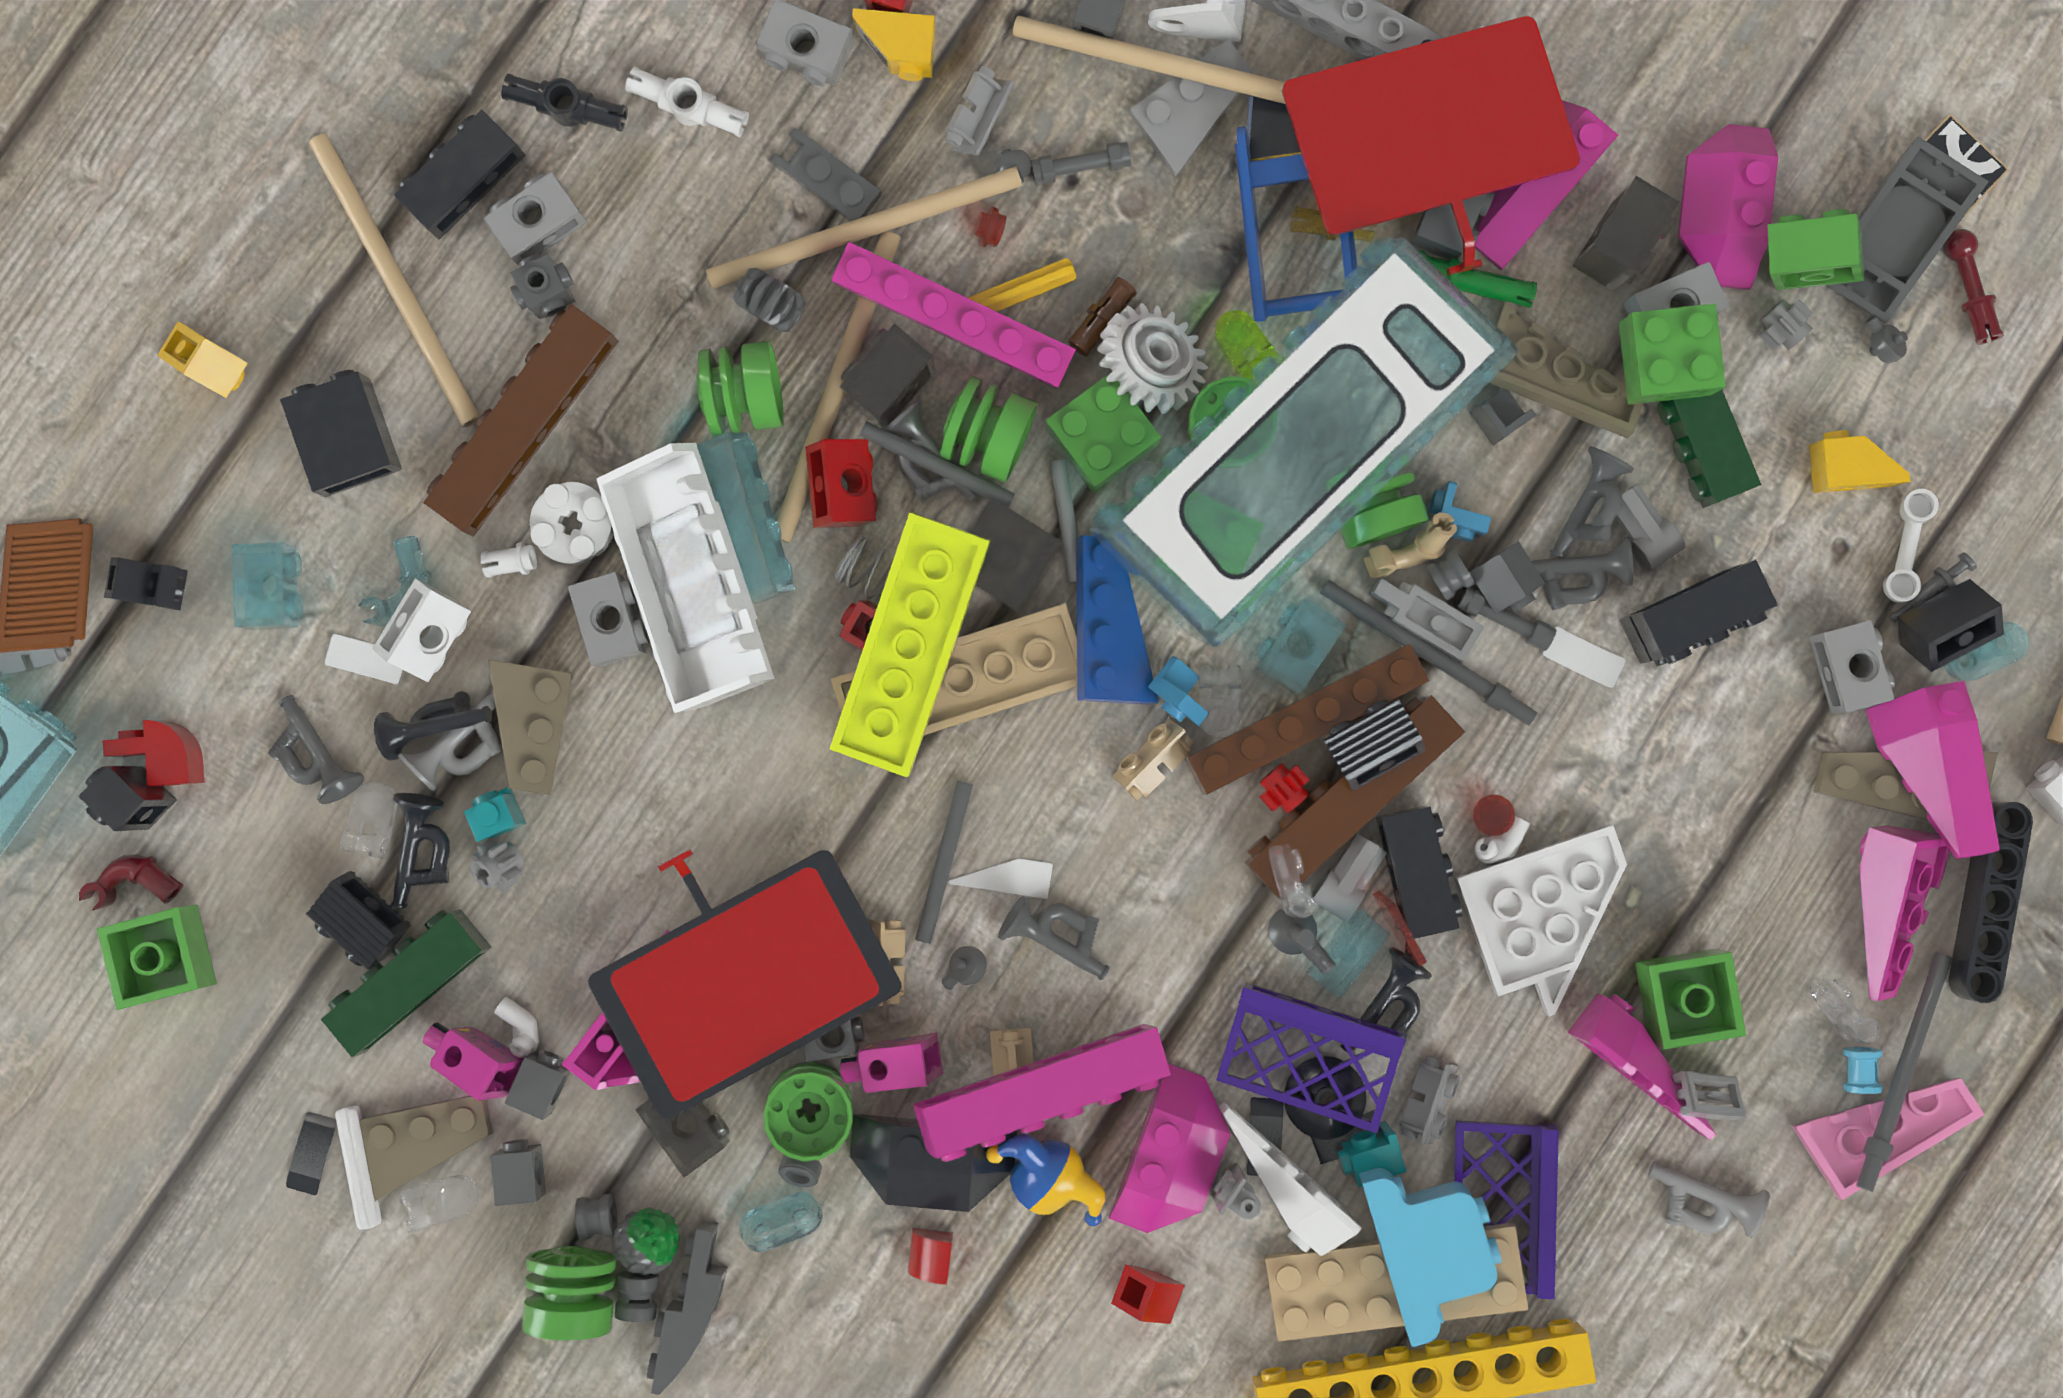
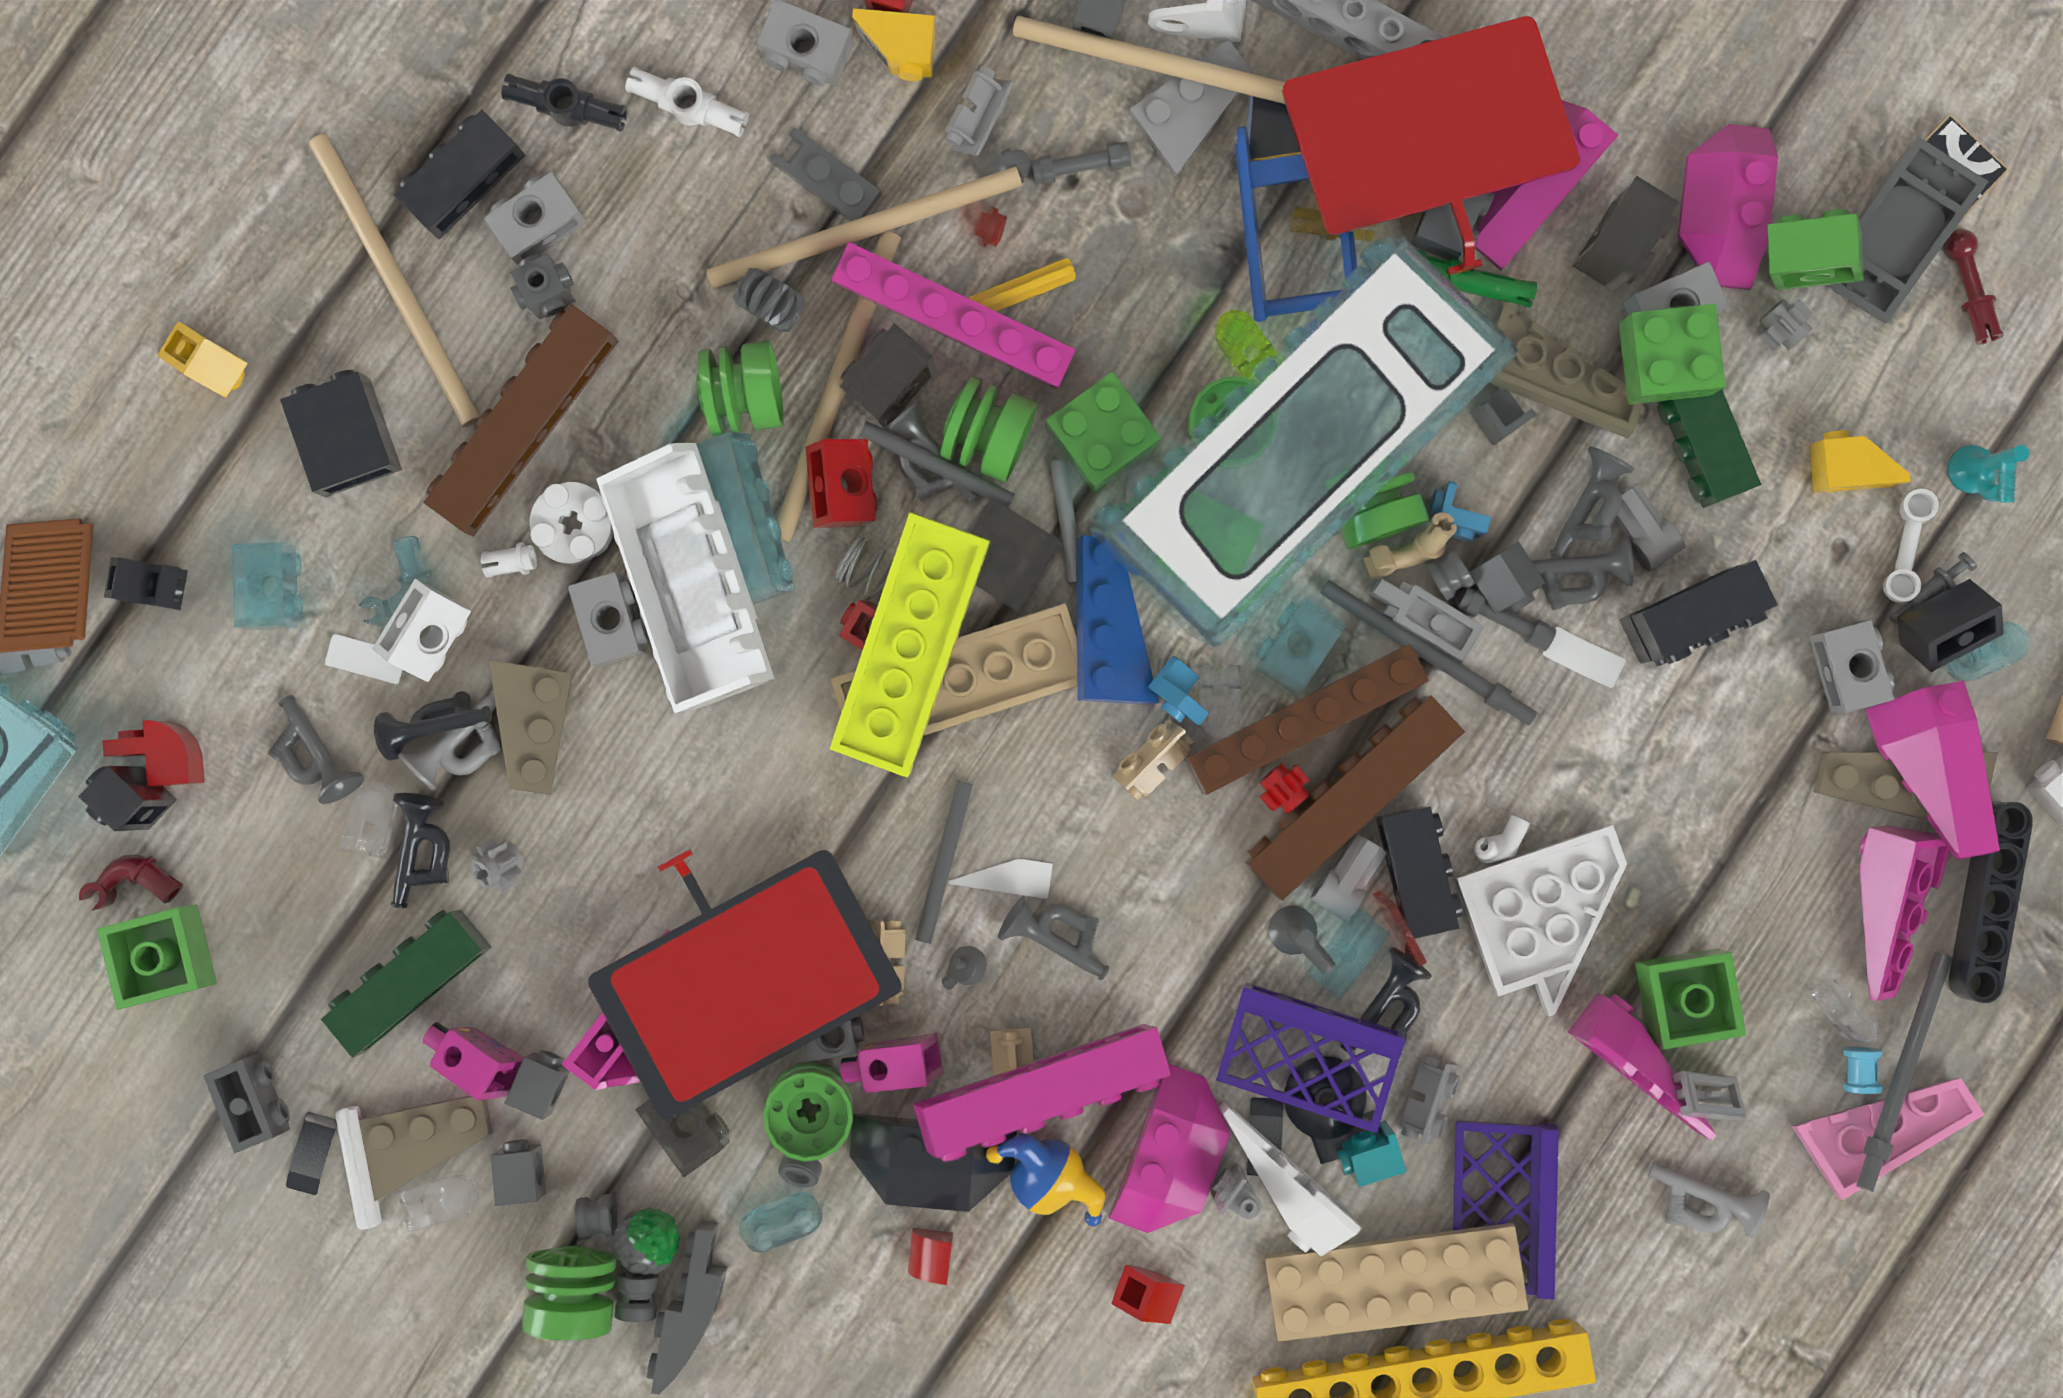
black brick [306,871,411,970] -> none
teal brick [463,787,527,842] -> none
white arm [494,996,539,1058] -> none
reddish brown pin [1067,277,1137,357] -> none
white gear [1097,303,1208,414] -> none
clear plate [1269,843,1315,918] -> none
black brick [1324,698,1426,791] -> none
medium azure brick [1359,1168,1502,1347] -> none
clear red plate [1473,794,1515,836] -> none
dark grey piece [1865,315,1908,363] -> none
none -> dark grey brick [203,1053,291,1154]
none -> teal piece [1947,445,2030,503]

